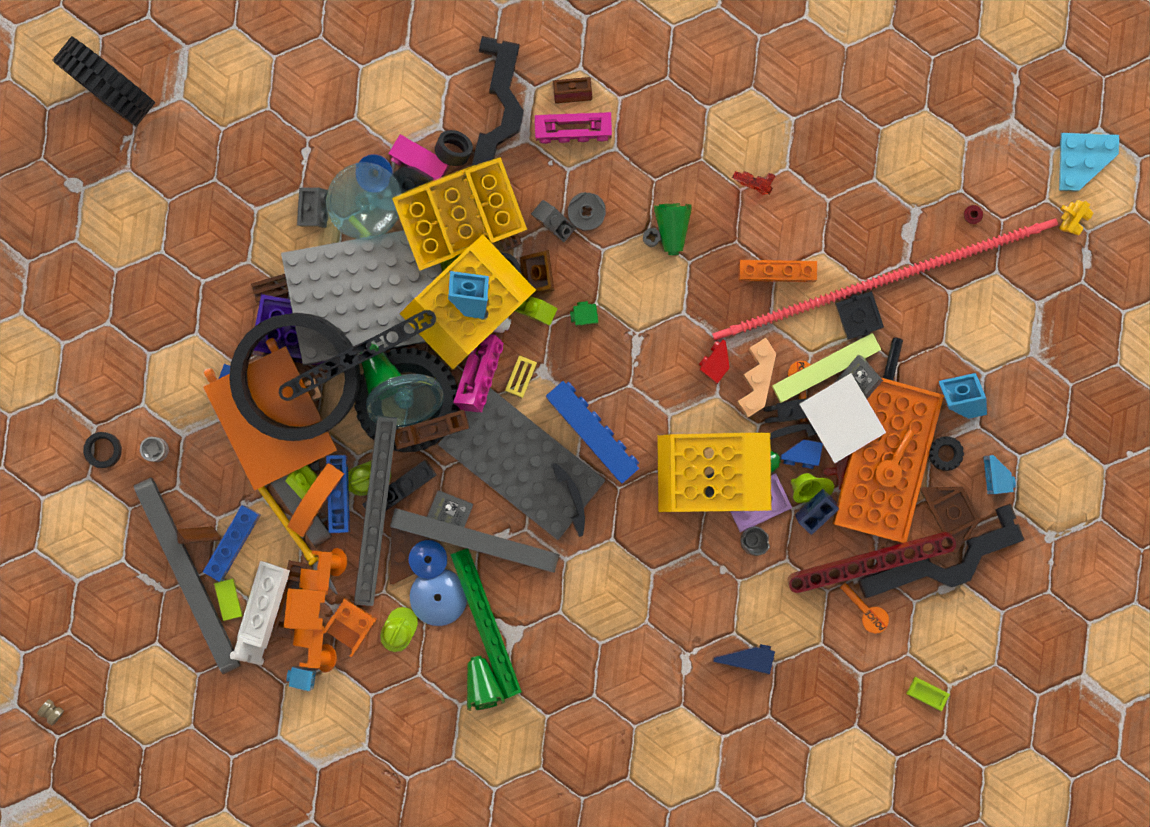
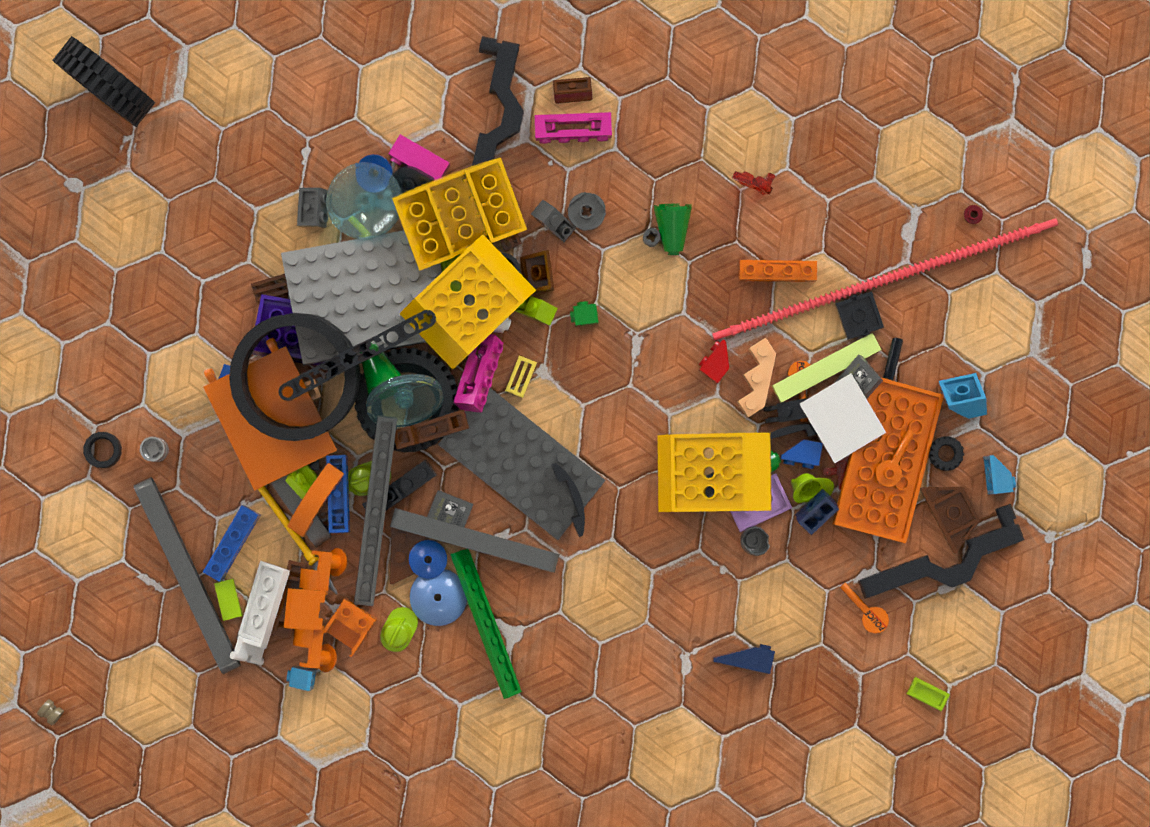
reddish brown slope [177,526,221,544] -> none
black tyre [434,130,473,167] -> none
dark azure slope [448,271,489,319] -> none
green cone [467,656,505,711] -> none
blue brick [546,381,639,484] -> none
dark red beam [788,532,956,593] -> none
medium azure plate [1059,133,1119,191] -> none
yellow hips [1059,200,1094,236] -> none

